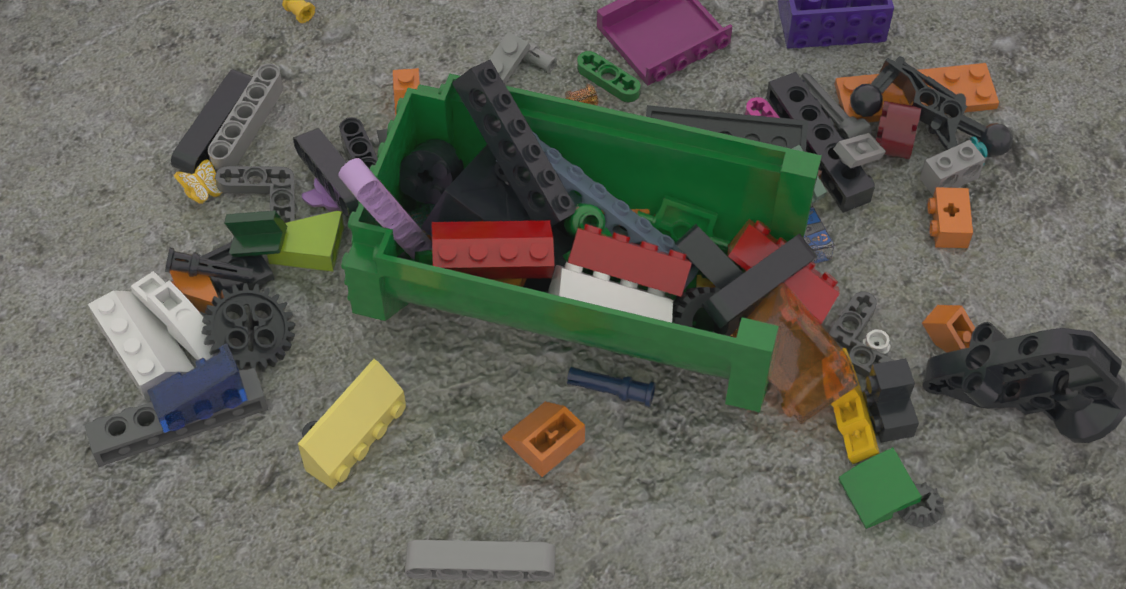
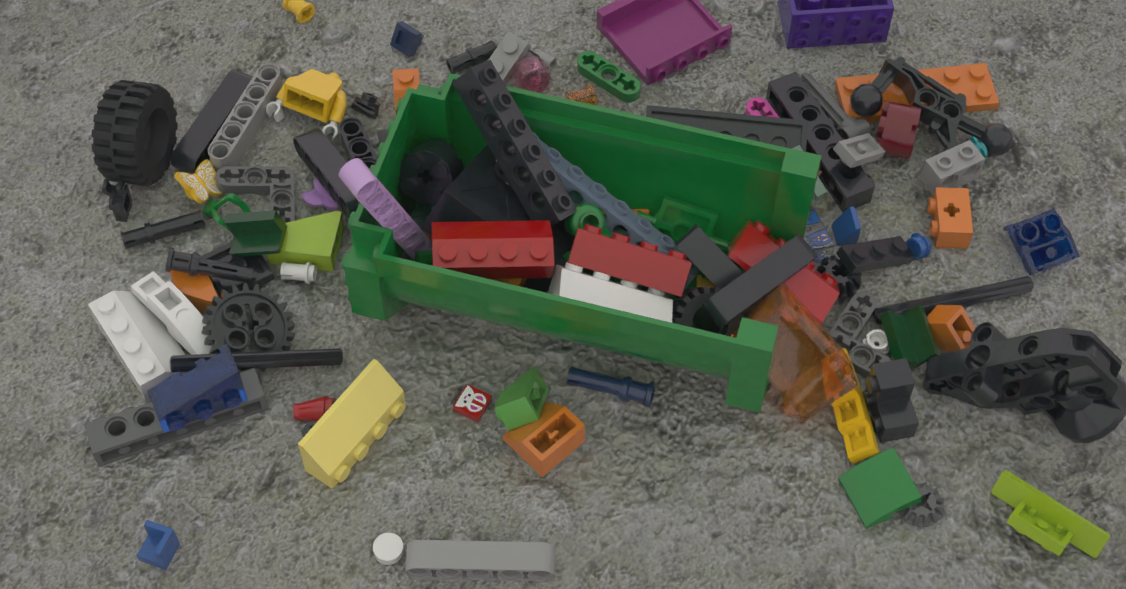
none -> black tyre [91,80,178,186]
none -> black plate [102,179,133,222]
none -> black pin [121,210,206,249]
none -> blue panel [137,520,180,570]
none -> black axle [169,348,343,372]
none -> green piece [202,193,251,231]
none -> yellow torso [266,69,347,144]
none -> white pin [280,262,317,284]
none -> red cone [293,395,336,422]
none -> black plate [351,92,381,119]
none -> white tile [373,533,404,565]
none -> dark blue tile [390,21,424,57]
none -> black pin [446,40,497,74]
none -> tile [453,384,492,423]
none -> bright green slope [494,367,549,431]
none -> clear pink head [514,56,550,93]
none -> black gear [816,255,862,303]
none -> blue slope [832,206,861,246]
none -> black plate [836,236,915,274]
none -> black axle [873,276,1034,324]
none -> dark green panel [880,305,938,370]
none -> blue plate [906,233,931,259]
none -> lime bracket [991,470,1110,558]
none -> clear blue slope [1003,208,1080,275]

